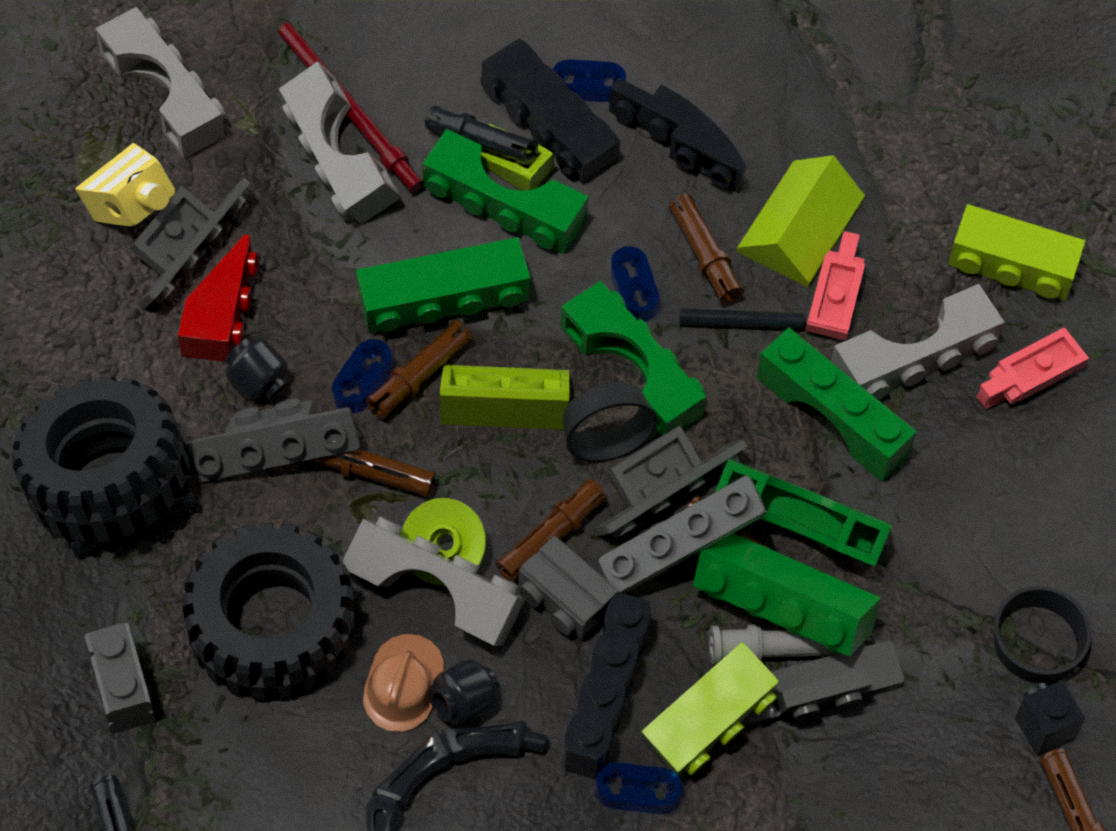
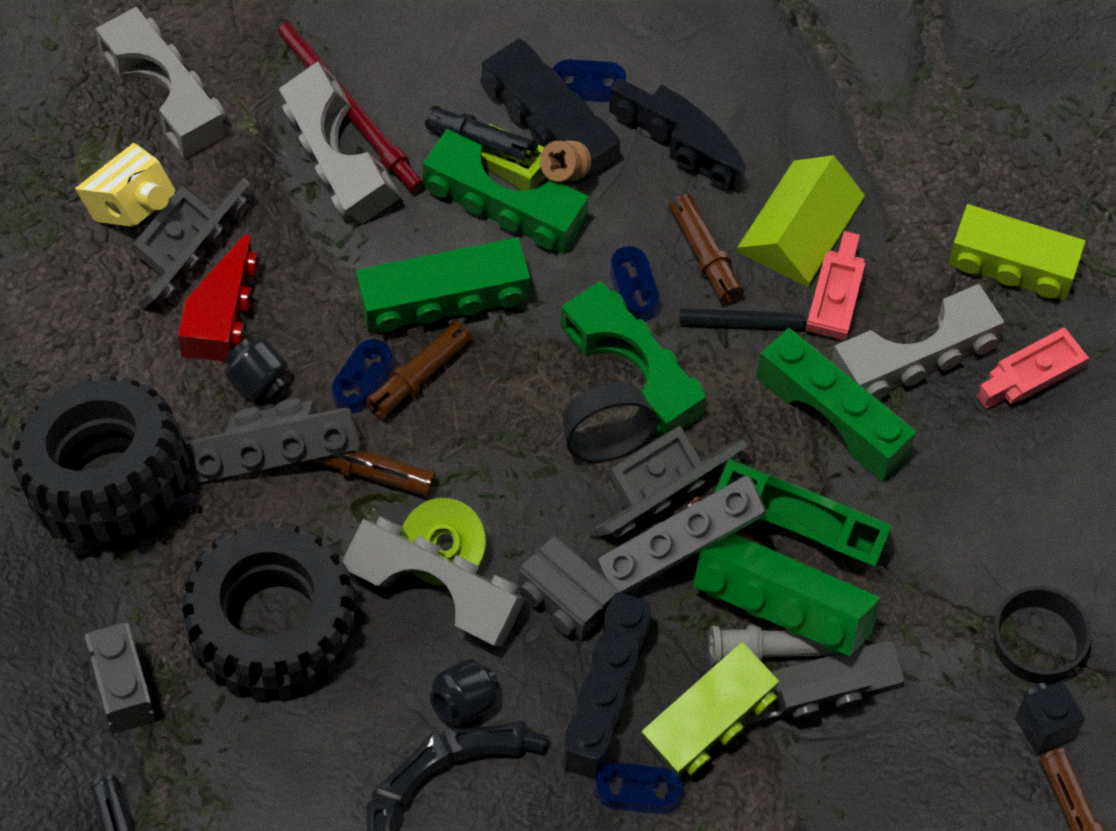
nougat piece [363,634,444,732] -> none
lime slope [440,365,569,430] -> none
reddish brown pin [495,479,607,583] -> none
none -> medium nougat wheel [540,141,591,181]

